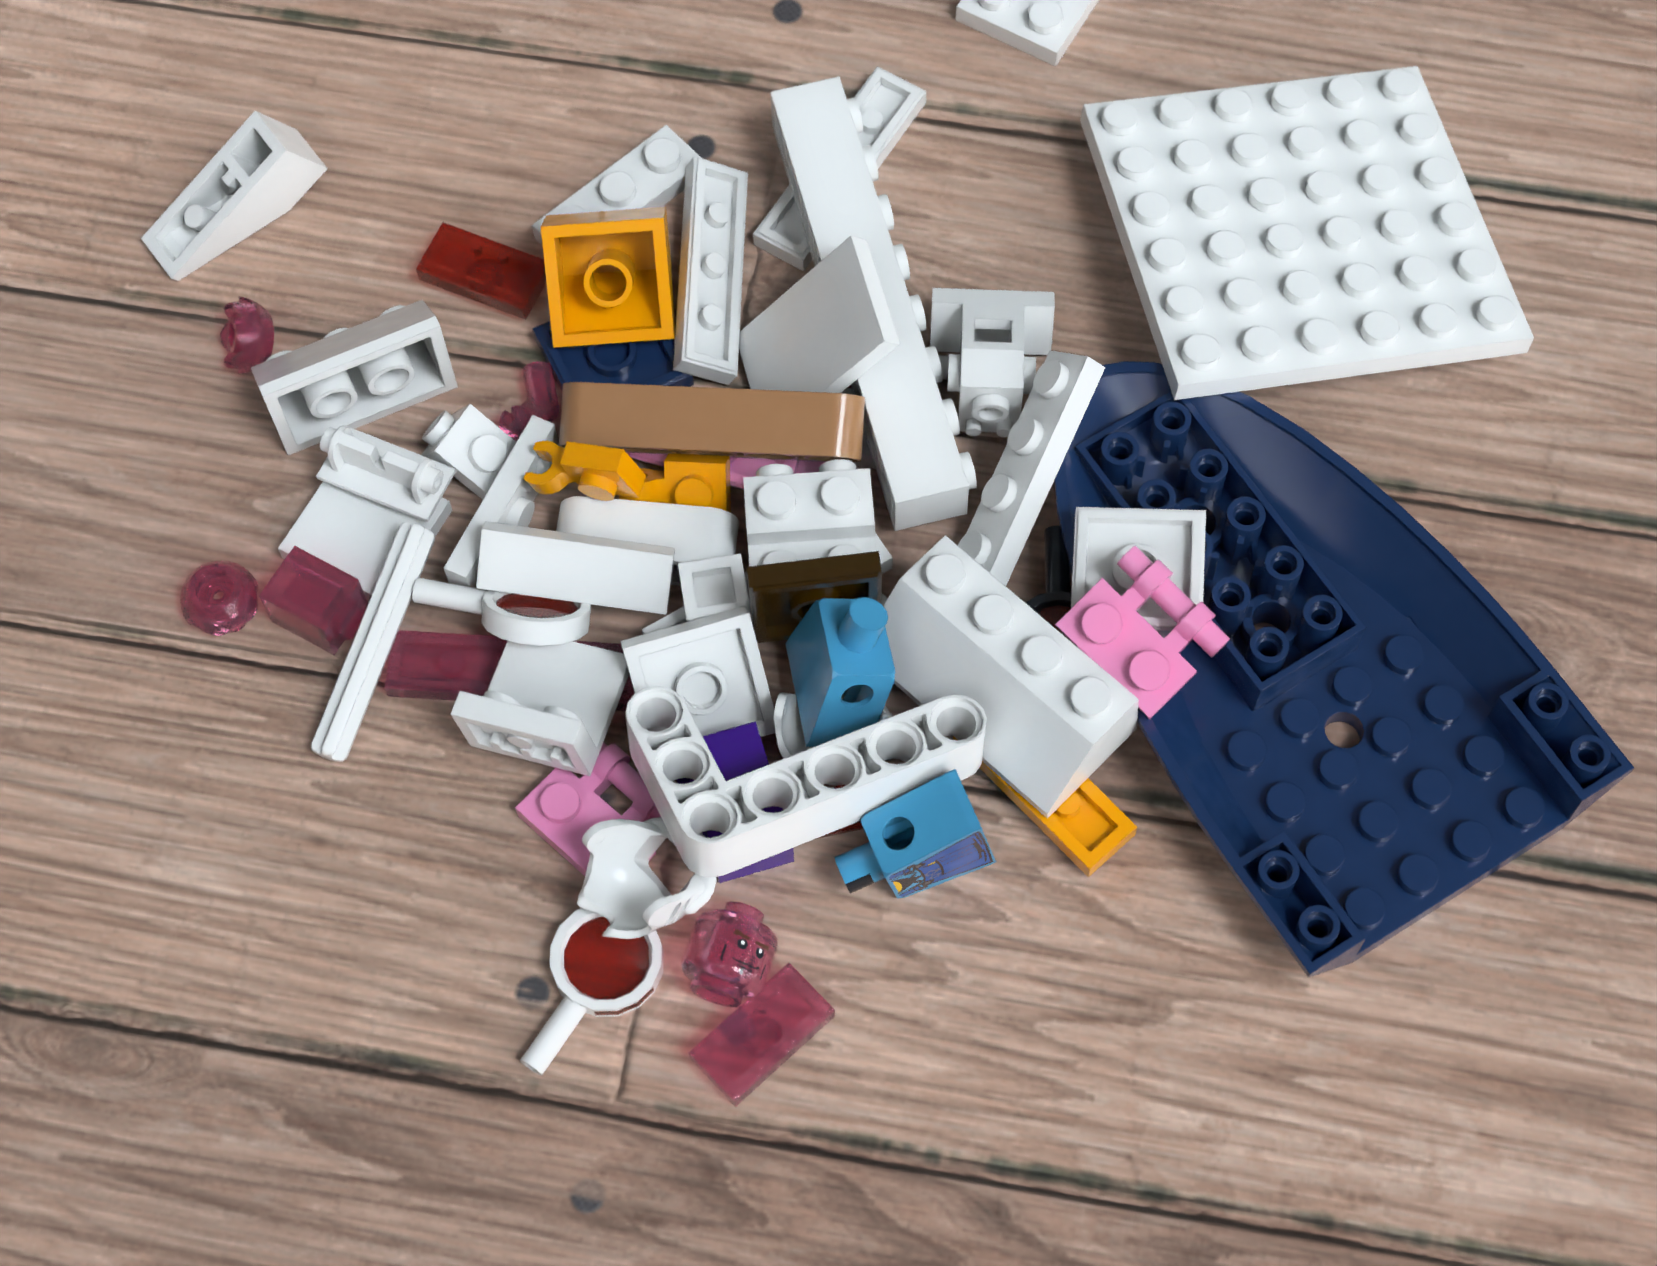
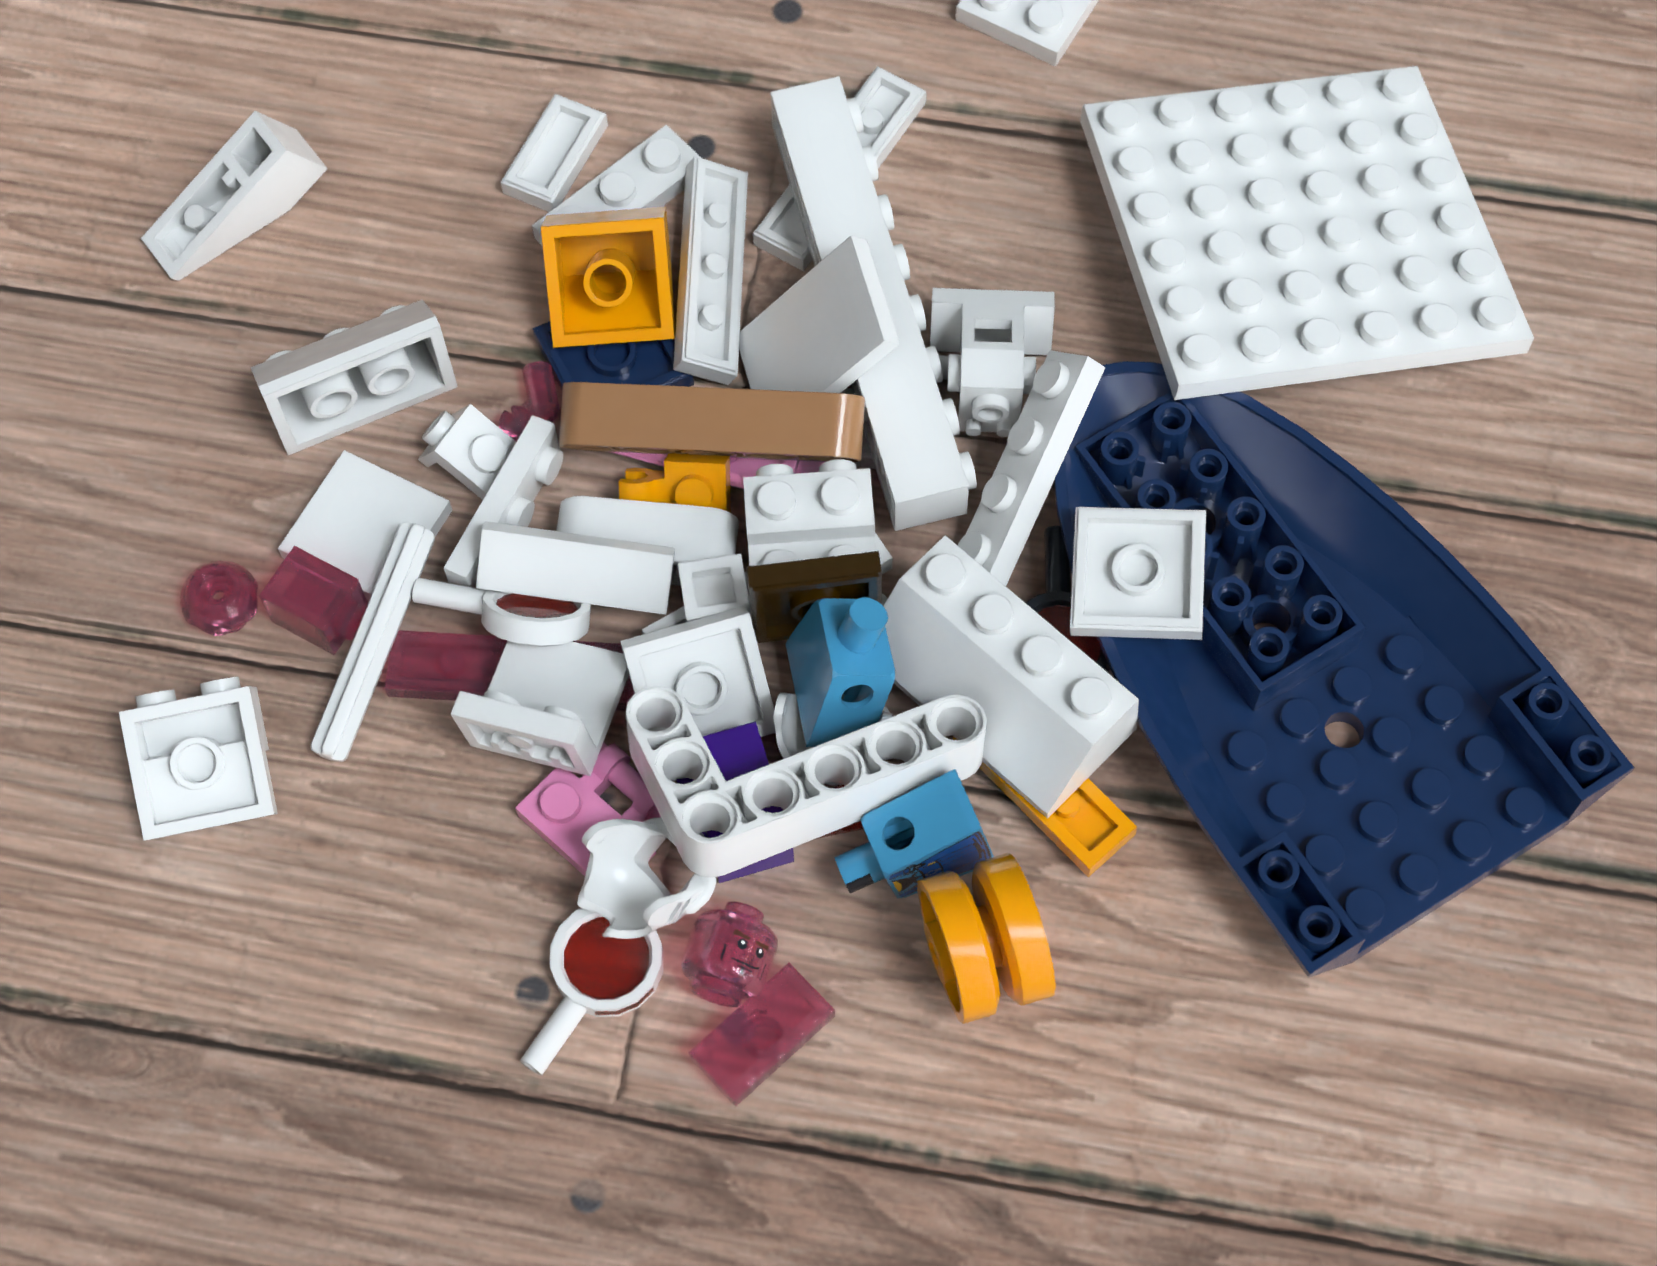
clear pink plate [220,297,274,374] -> none
white hinge [316,426,456,522] -> none
clear red plate [416,222,546,320] -> none
light orange plate [524,441,646,501] -> none
bright pink plate [1055,546,1230,719] -> none
none -> white plate [119,677,278,841]
none -> white tile [500,94,608,212]
none -> light orange wheel [917,853,1056,1024]

